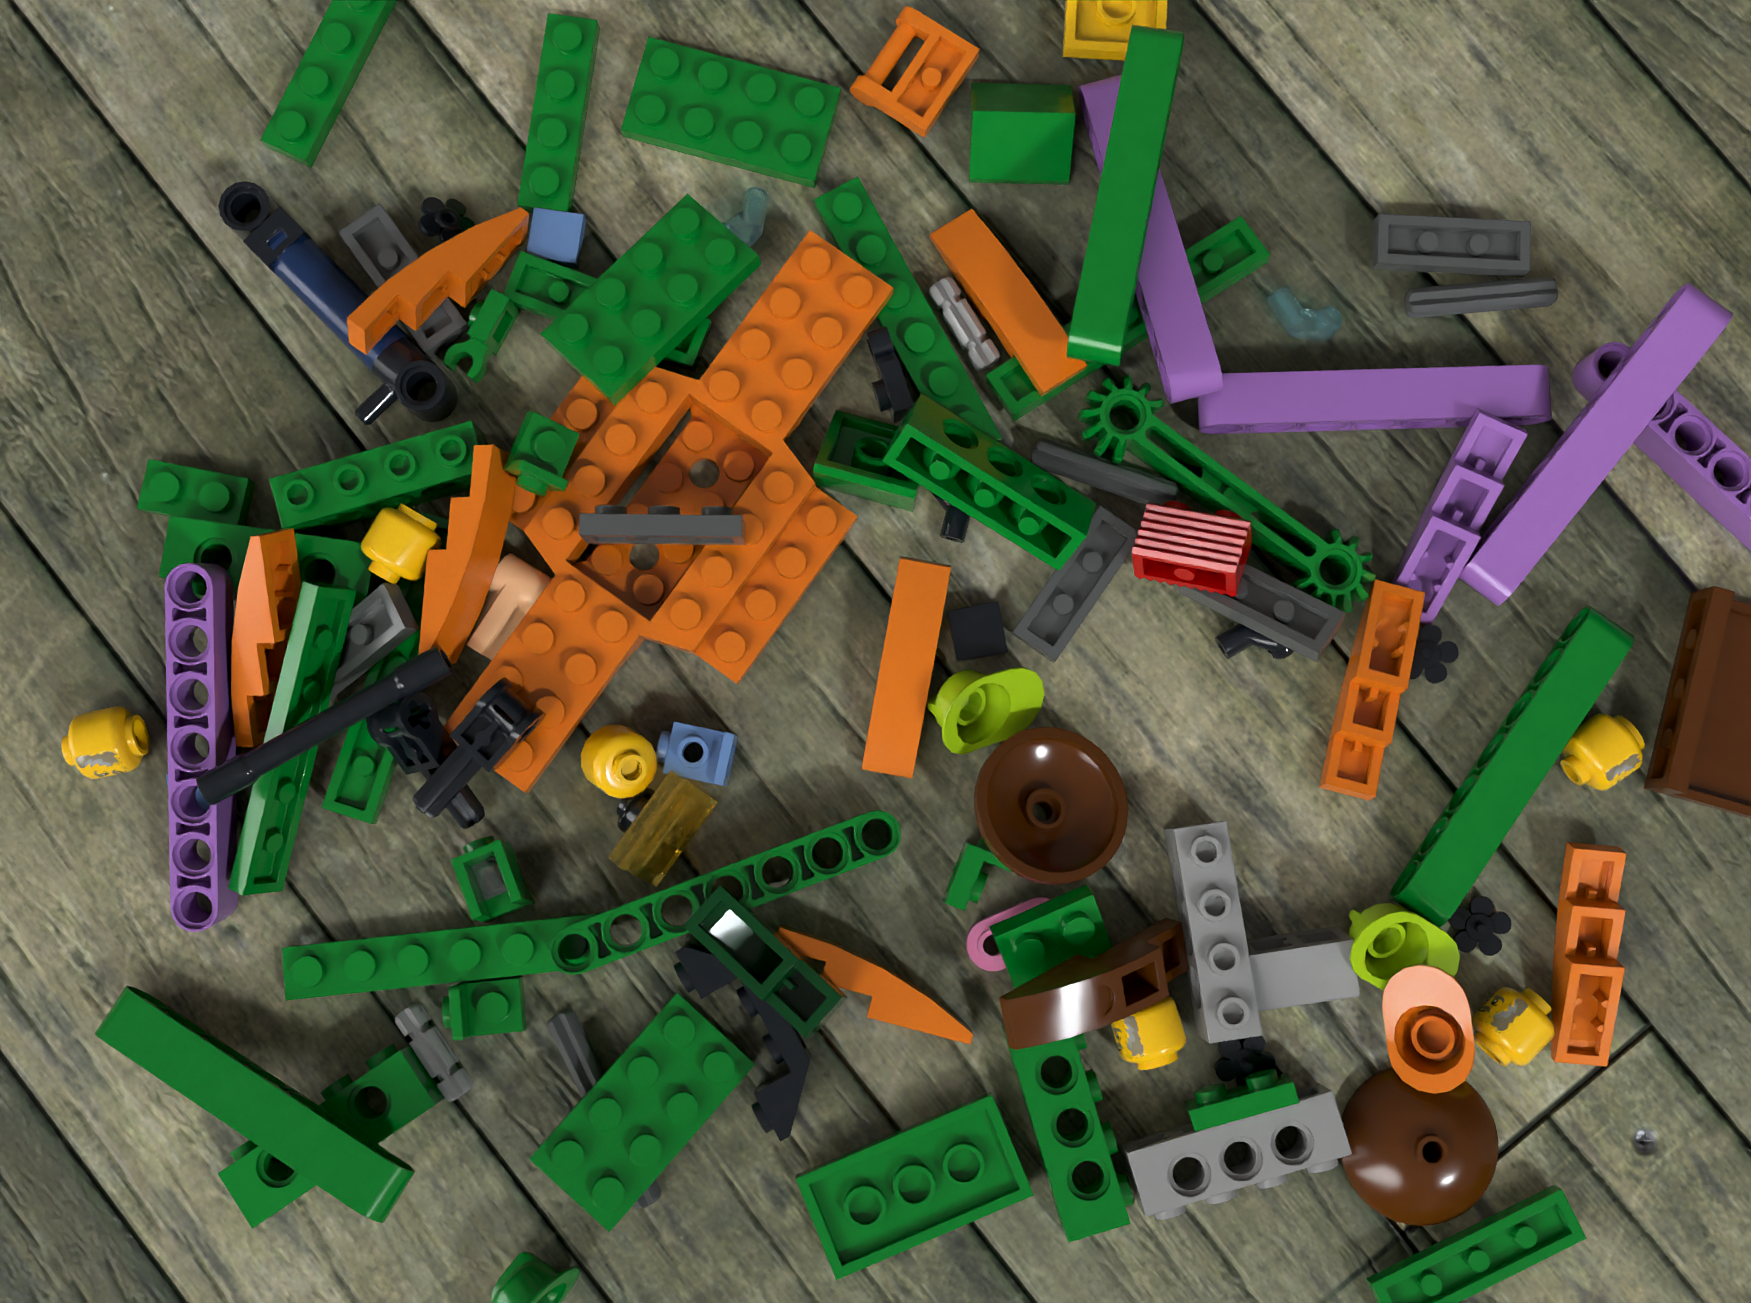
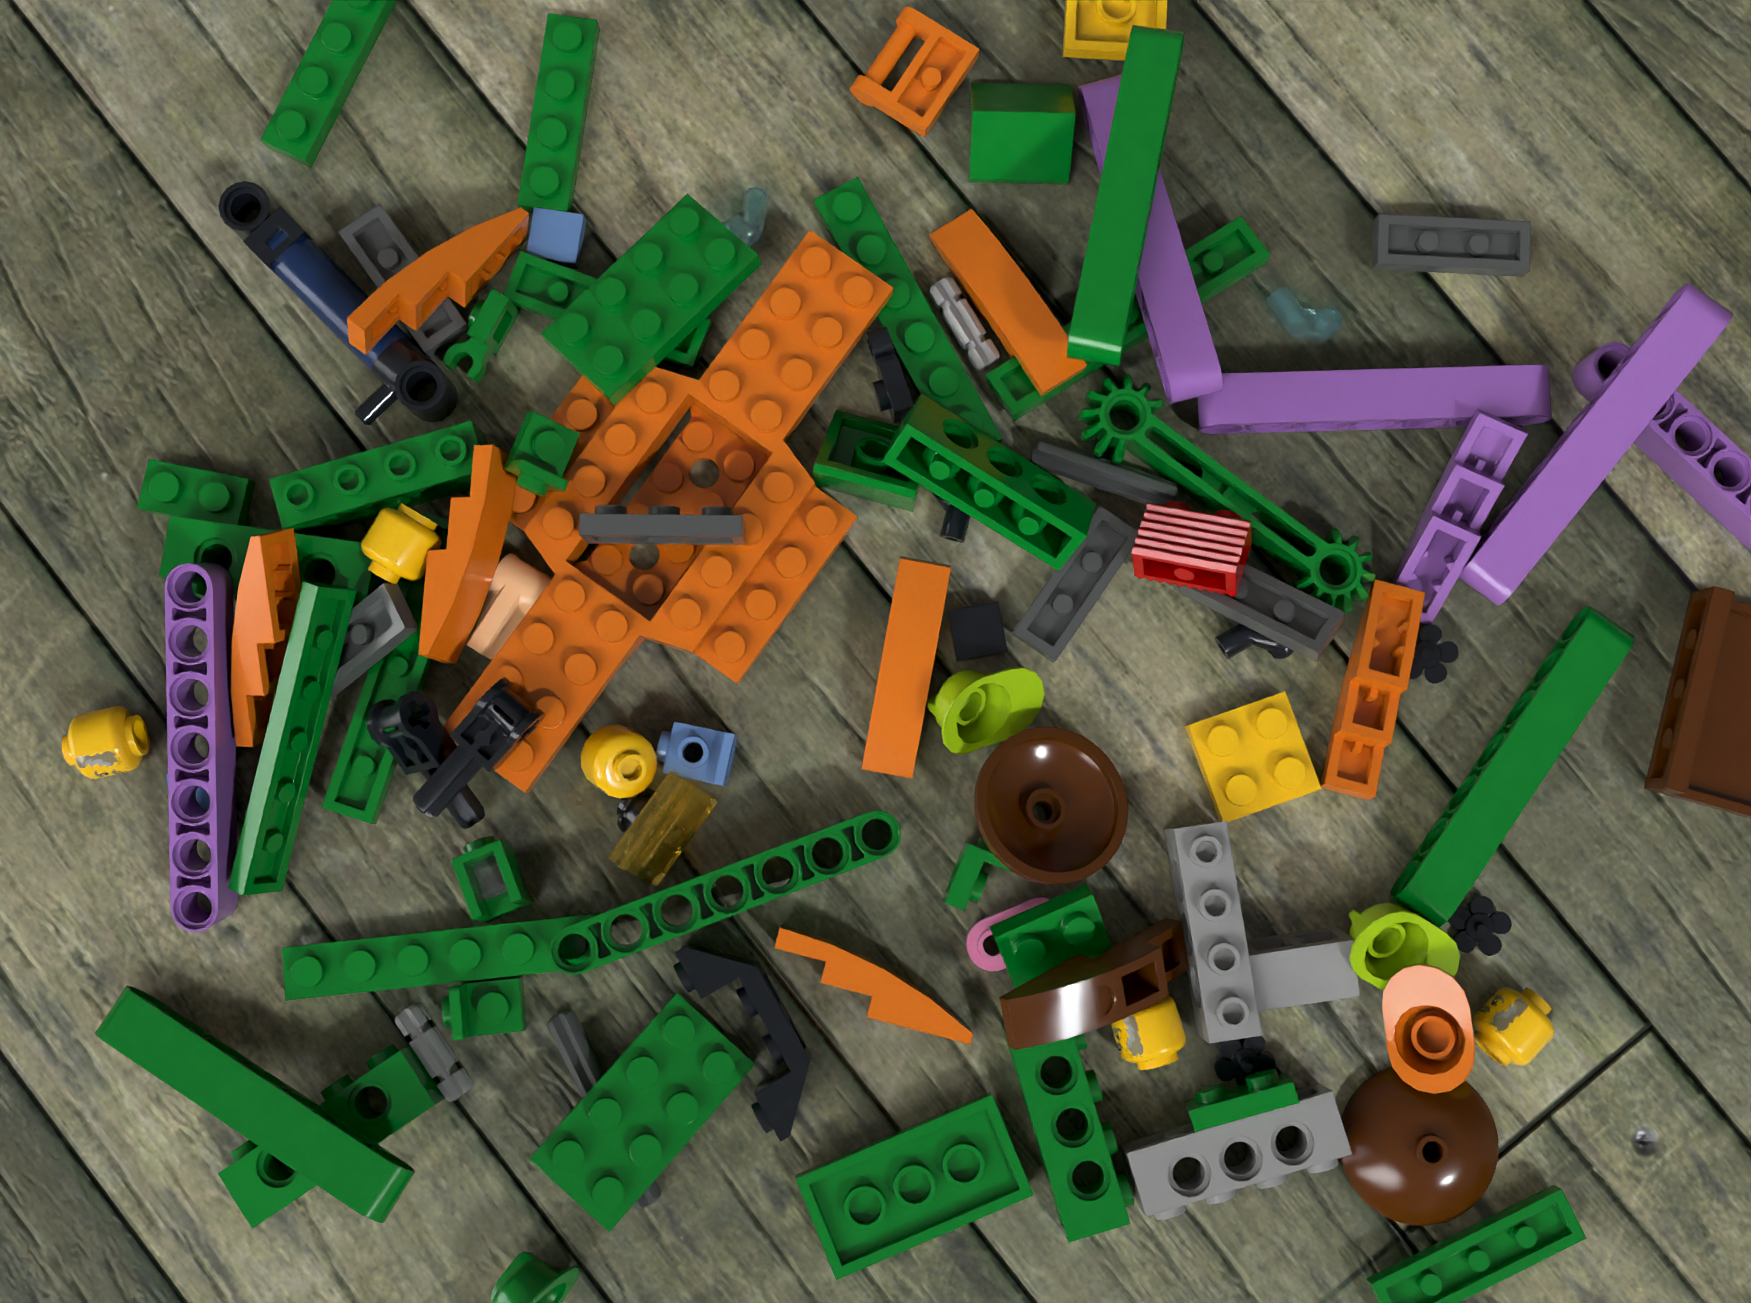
black piece [196,645,454,805] -> none
black plant [418,197,475,244] -> none
green plate [621,36,841,188] -> none
dark green slope [683,885,848,1039] -> none
dark grey axle [1404,276,1558,318] -> none
orange slope [1551,842,1627,1067] -> none
yellow head [1560,713,1645,791] -> none
none -> yellow plate [1185,691,1321,822]

